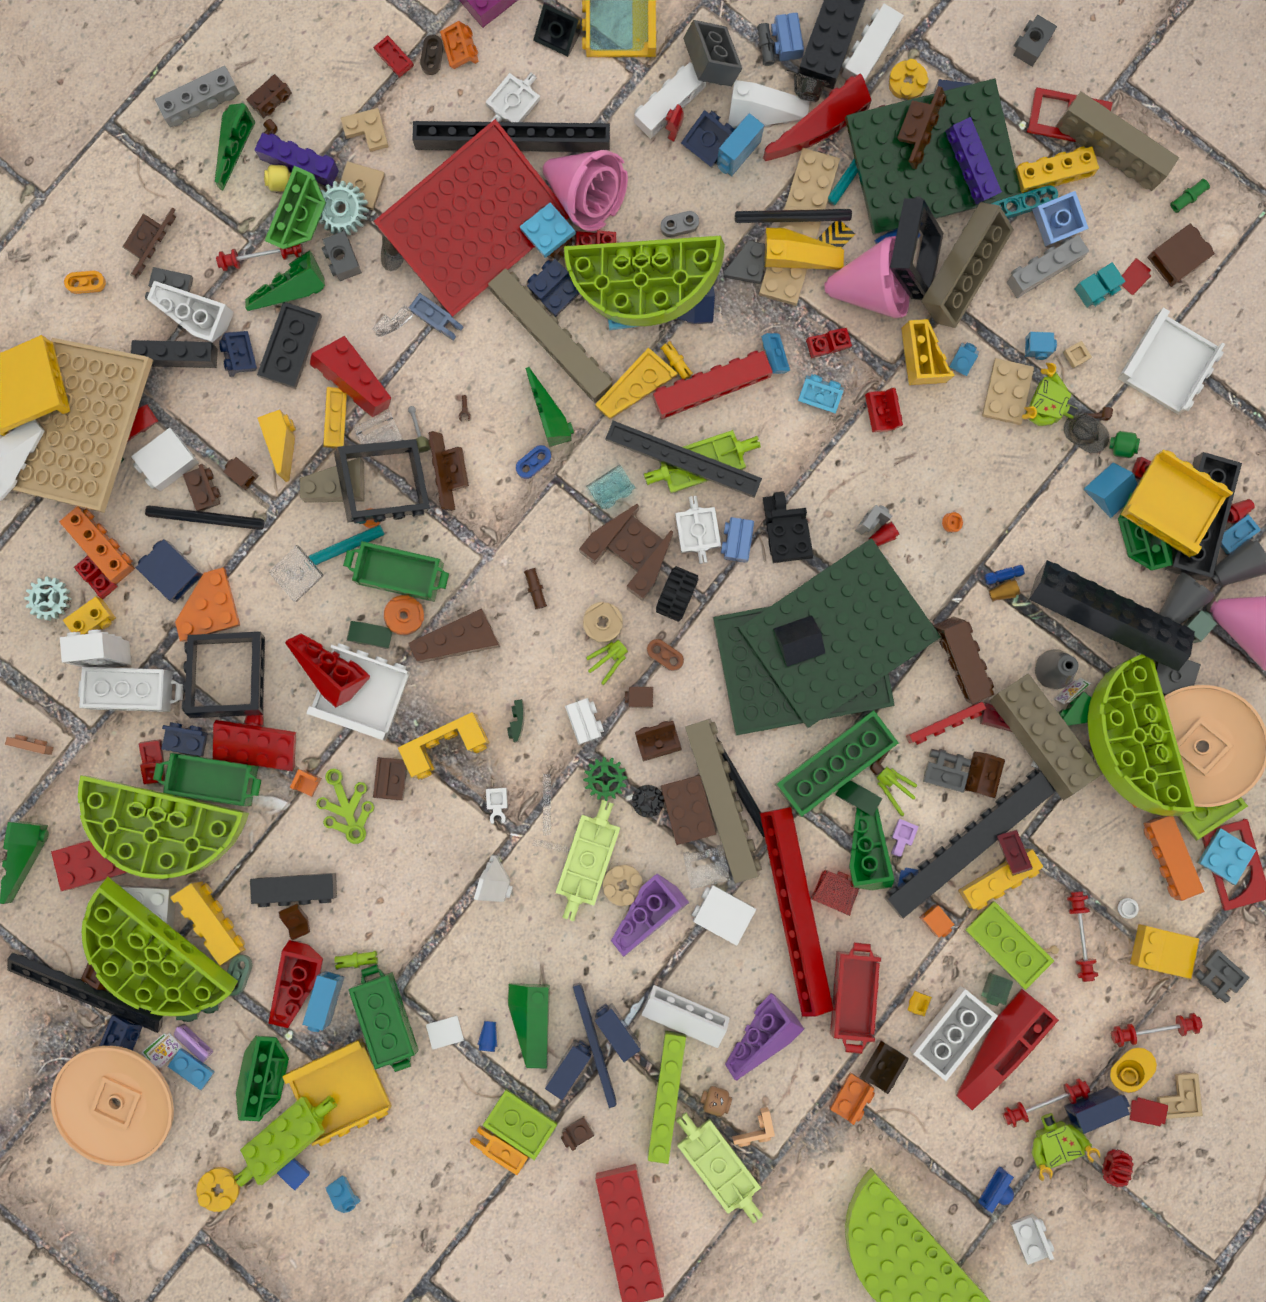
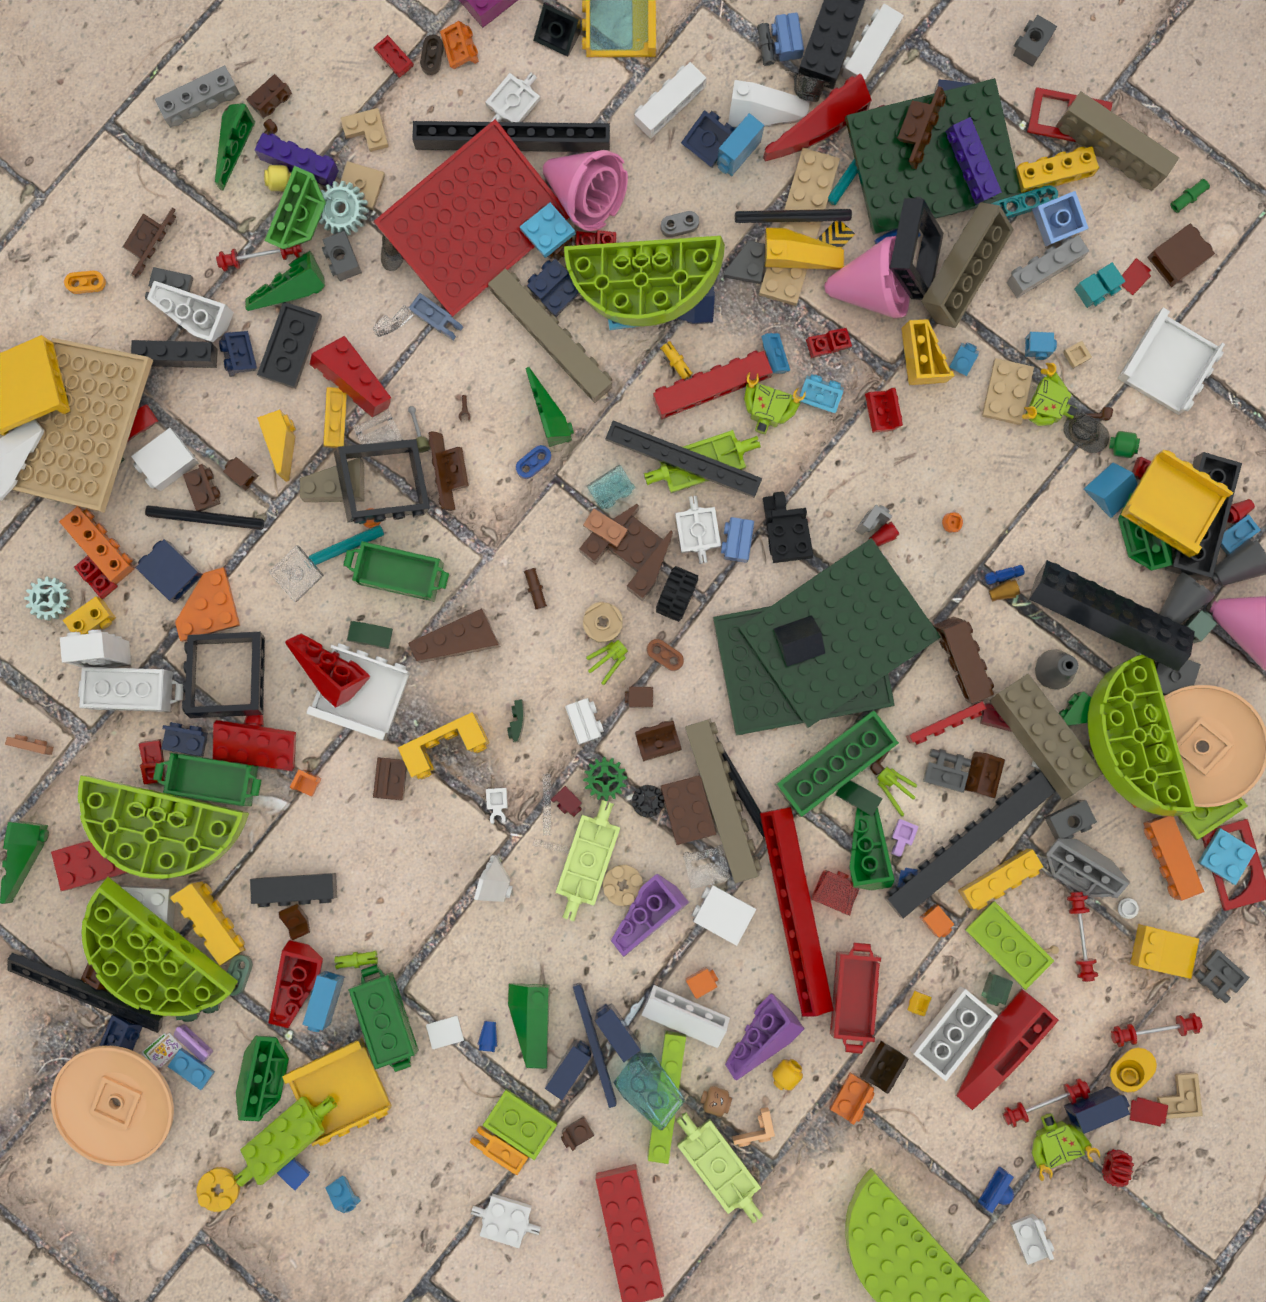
lime plant [316,769,375,844] -> none
orange plate [384,595,424,635] -> none
yellow wing [595,347,678,419] -> none
red slope [665,104,684,142] -> none
dark grey brick [683,20,743,87] -> none
yellow plate [889,59,929,100] -> none
dark red plate [997,829,1033,876] -> none
white sticker [1054,678,1091,704] -> none
none -> white plate [471,1193,541,1248]
none -> dark red brick [551,786,582,817]
none -> nougat plate [583,508,628,547]
none -> clear light blue slope [613,1053,685,1130]
none -> orange brick [685,967,718,999]
none -> lime torso [744,372,806,434]
none -> yellow head [772,1059,803,1091]
none -> dark grey brick [1044,800,1097,839]
none -> light grey wedge [1046,838,1130,898]

